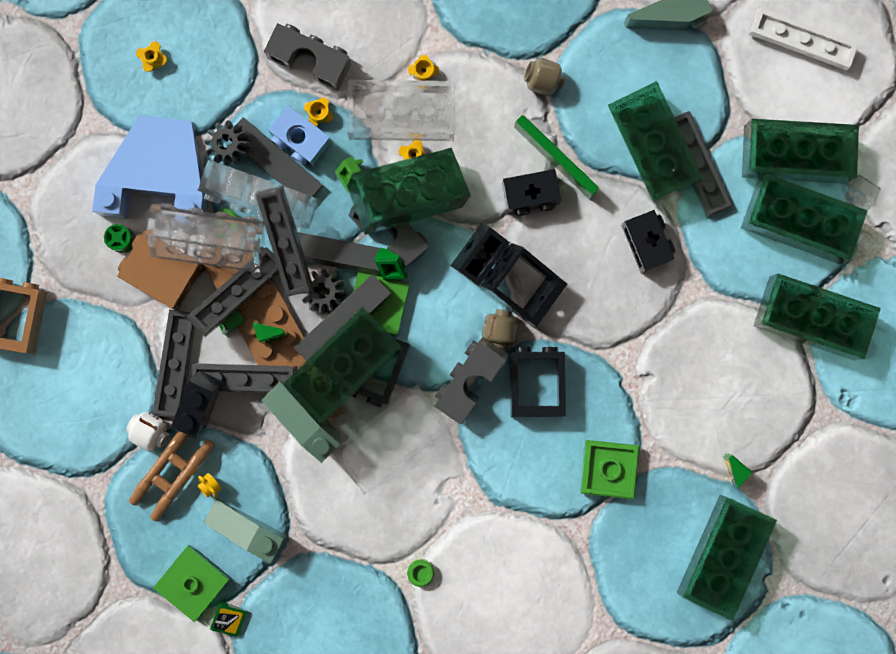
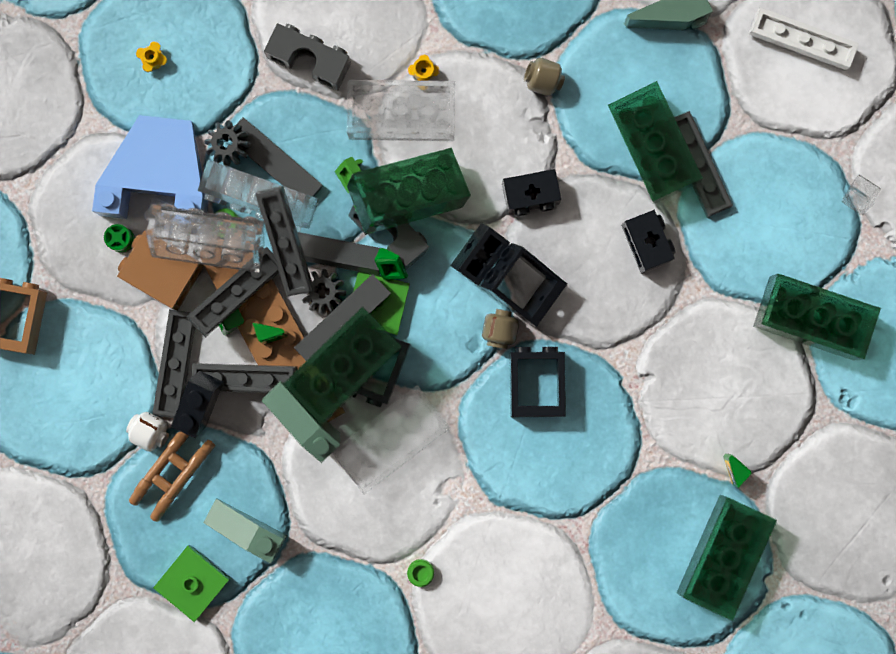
yellow plate [197,473,222,499] -> none
slope [210,601,247,637] -> none
light blue brick [268,105,332,167] -> none
yellow plate [304,97,334,127] -> none
yellow plate [398,140,429,170] -> none
dark grey arch [434,337,509,425] -> none
green tile [514,115,599,199] -> none
bright green plate [580,440,640,499] -> none
clear green brick [741,173,868,264] -> none
clear green brick [742,118,859,184] -> none

